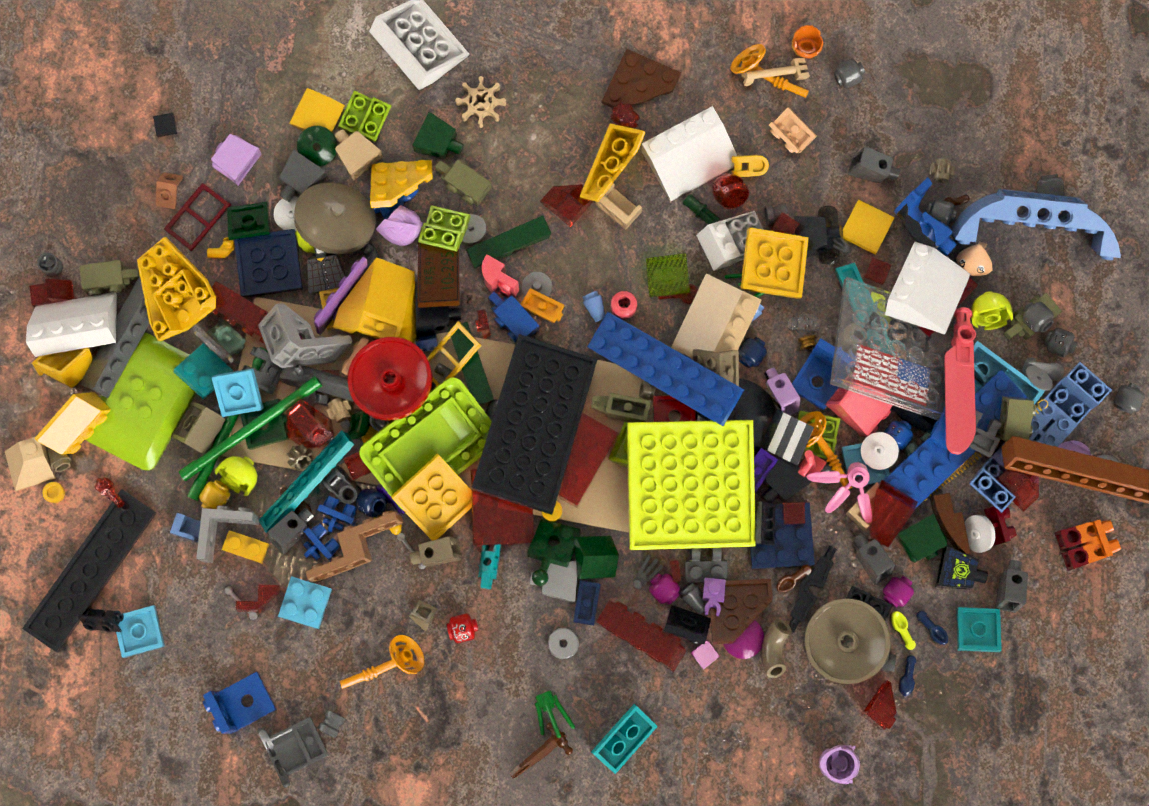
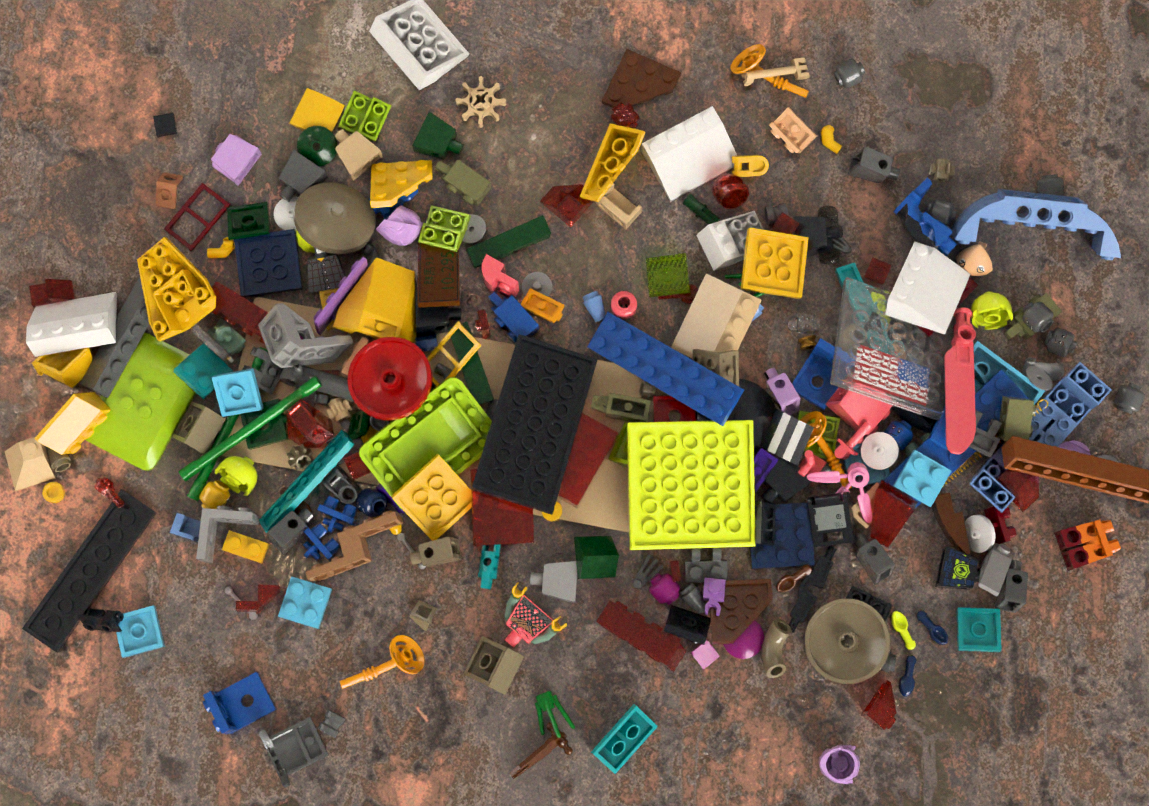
dark grey wheel [37,252,63,277] -> none
olive hinge [80,260,140,296] -> none
red head [446,613,479,643] -> none
dark green plate [527,519,581,586] -> none
light grey piece [548,628,579,659] -> none
dark blue plate [573,580,601,626] -> none
dark blue head [738,337,767,368] -> none
clear red plate [783,502,805,525] -> none
orange hair [792,25,823,59] -> none
yellow slope [842,199,895,255] -> none
magenta head [883,576,914,608] -> none
dark green torso [895,514,947,563] -> none
reddish brown piece [944,195,970,205] -> none
none -> dark tan slope [463,636,524,695]
none -> torso [504,582,567,648]
none -> black container [807,492,857,547]
none -> yellow arm [820,125,842,154]
none -> coral arm [834,422,872,460]
none -> medium azure plate [893,450,951,507]
none -> light grey slope [978,542,1013,596]

